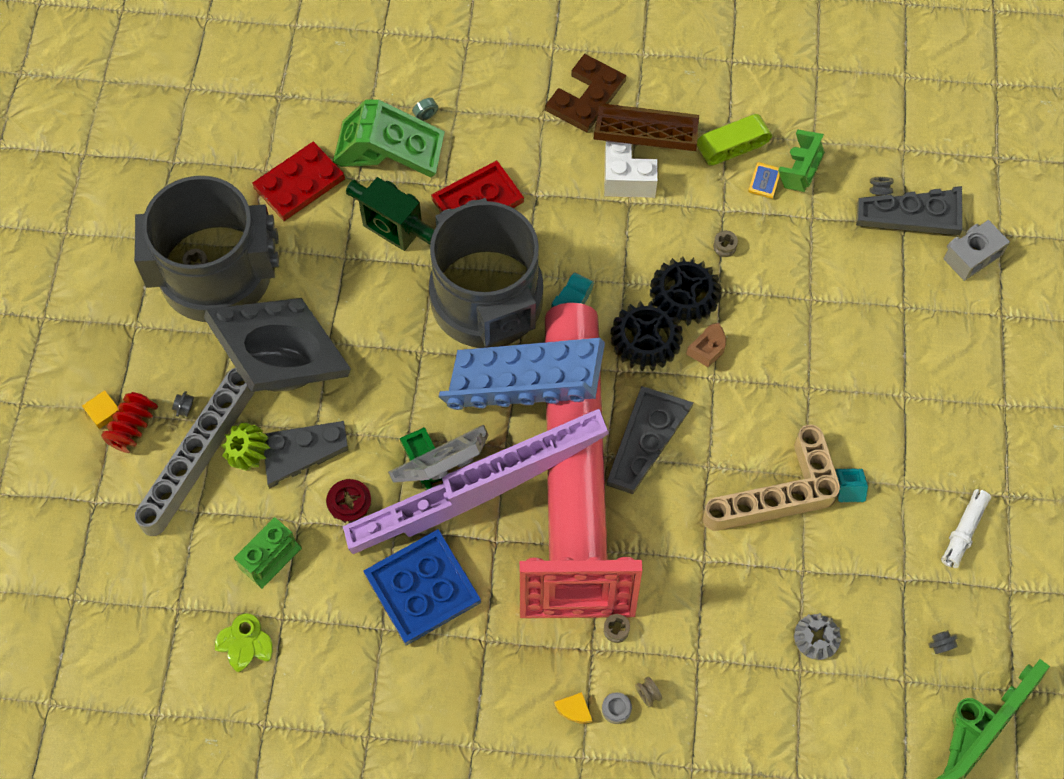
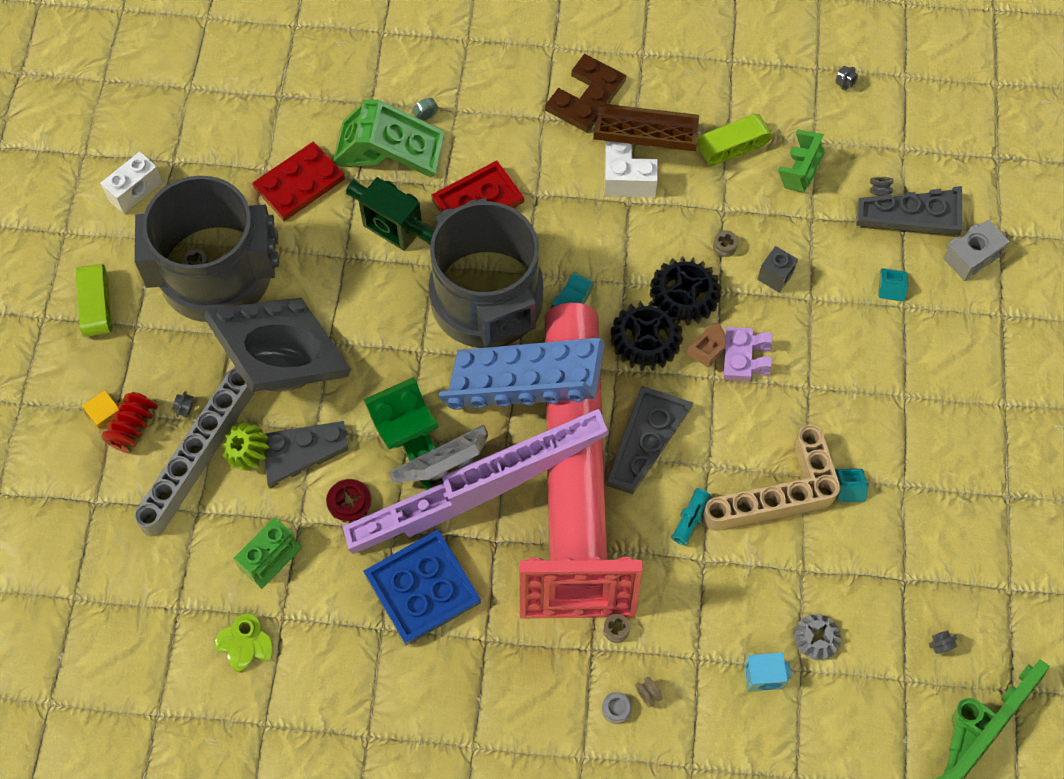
yellow tile [554,692,592,724] -> none
slope [748,162,780,199] -> none
white pin [941,489,991,568] -> none
none -> lime beam [76,263,112,337]
none -> white brick [100,151,163,214]
none -> green bracket [363,377,439,449]
none -> teal pin [671,488,712,546]
none -> lavender plate [724,327,772,381]
none -> medium azure brick [744,652,791,692]
none -> dark grey brick [757,246,798,293]
none -> dark grey plate [836,66,858,90]
none -> teal slope [878,268,908,301]

